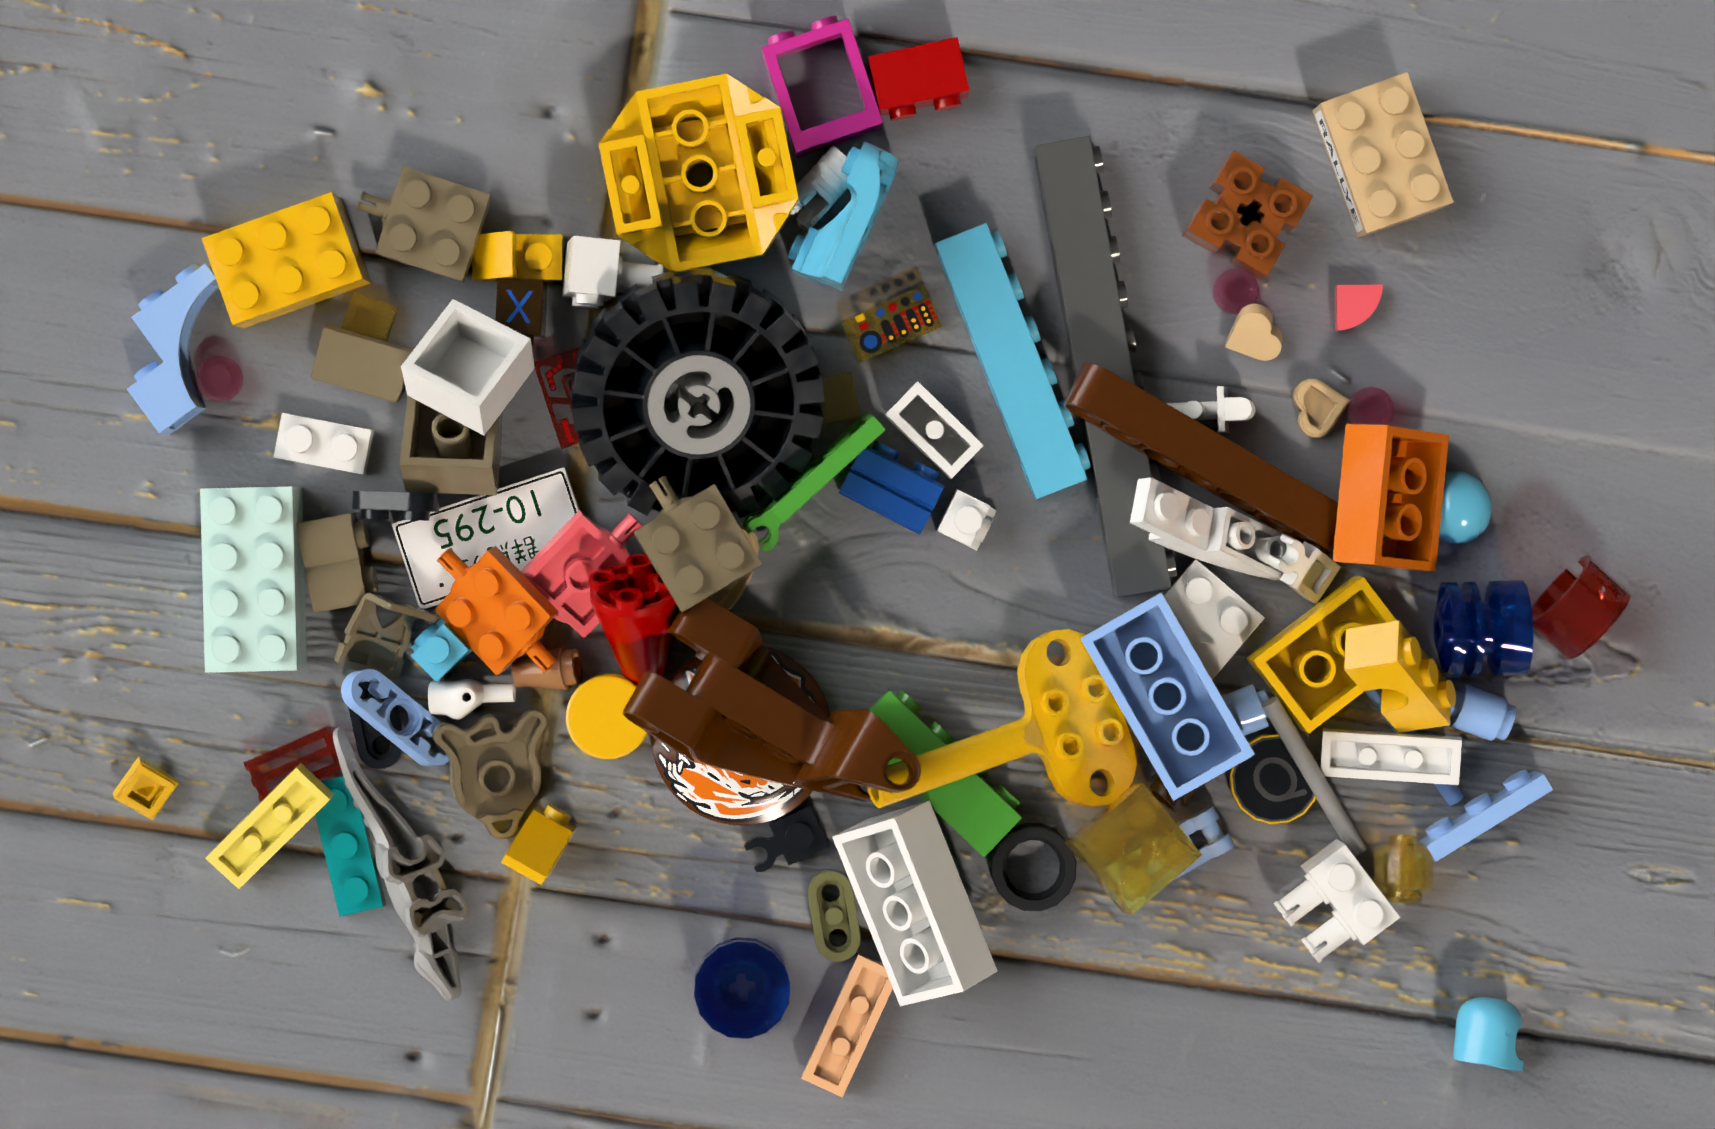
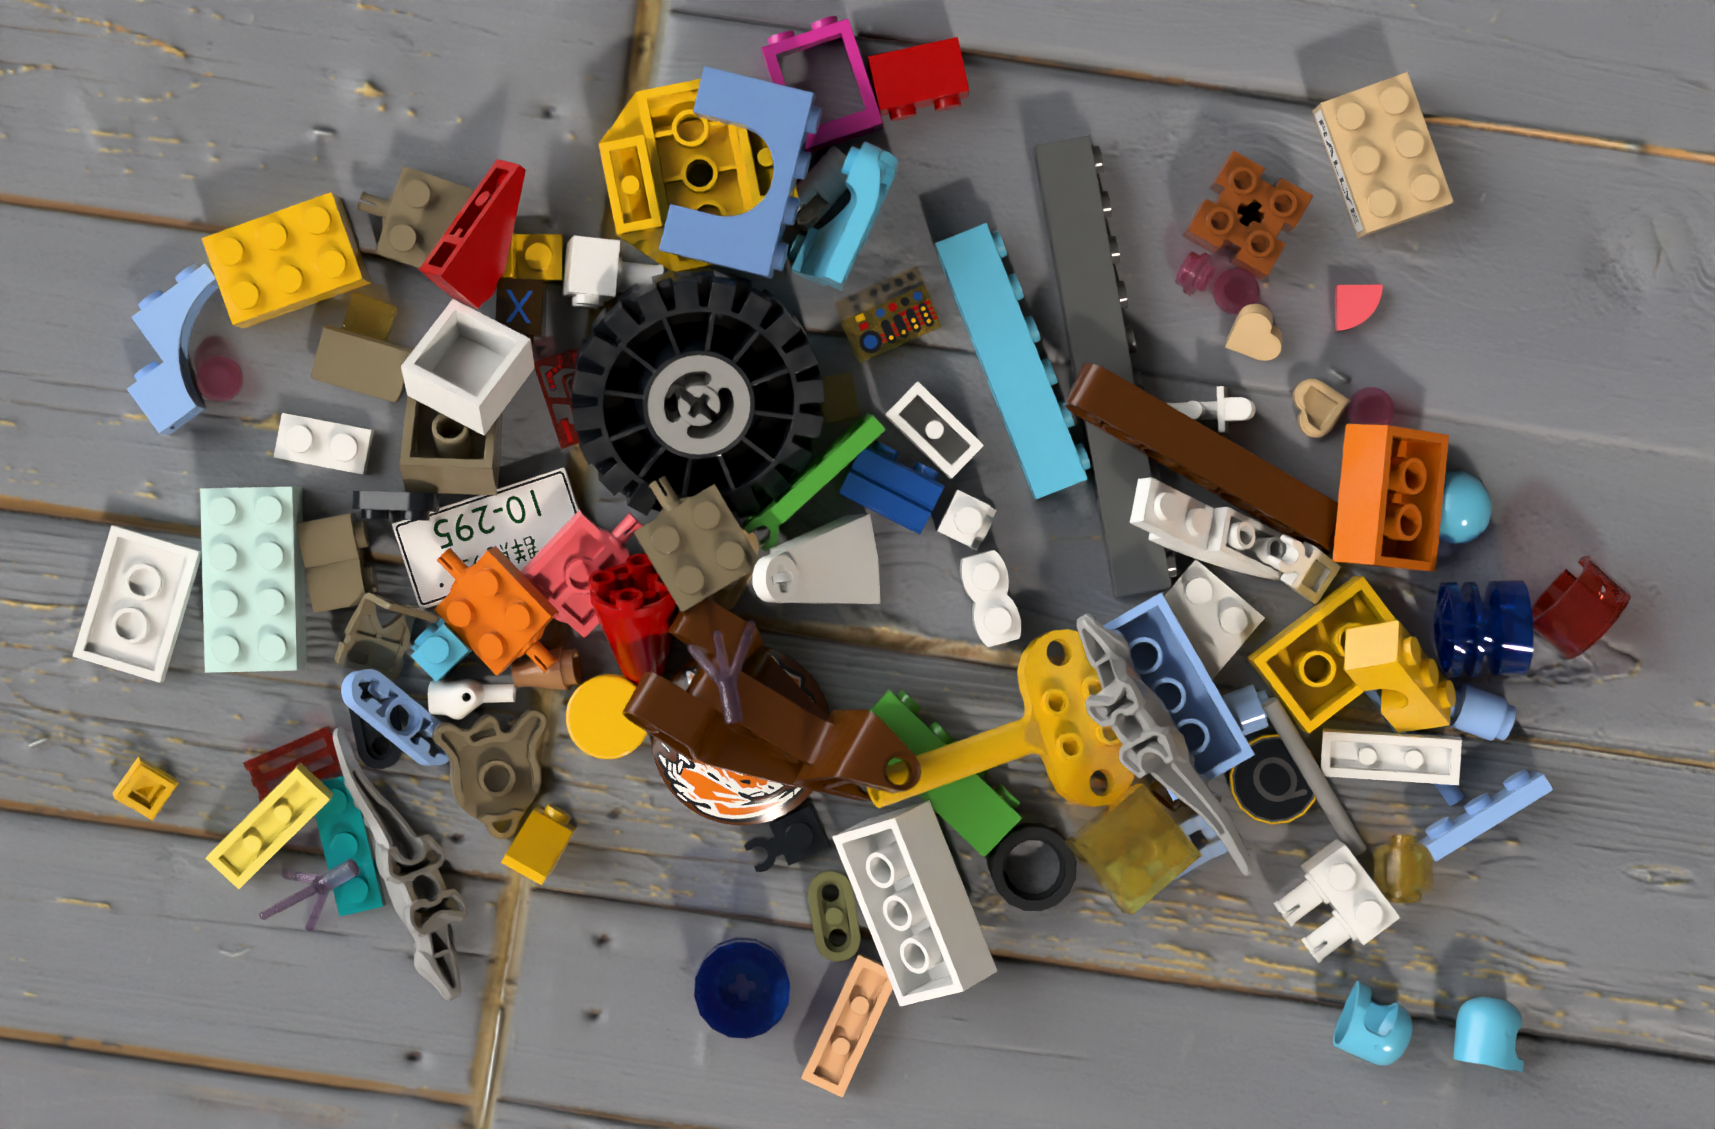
none -> white plate [73,525,202,683]
none -> clear purple plant [259,859,359,932]
none -> red slope [419,159,526,309]
none -> medium blue arch [659,66,822,279]
none -> plant [688,620,756,724]
none -> white piece [752,514,880,604]
none -> white brick [960,550,1021,647]
none -> light grey animal [1076,613,1253,876]
none -> clear pink plate [1175,251,1215,296]
none -> medium azure helmet [1333,981,1413,1066]

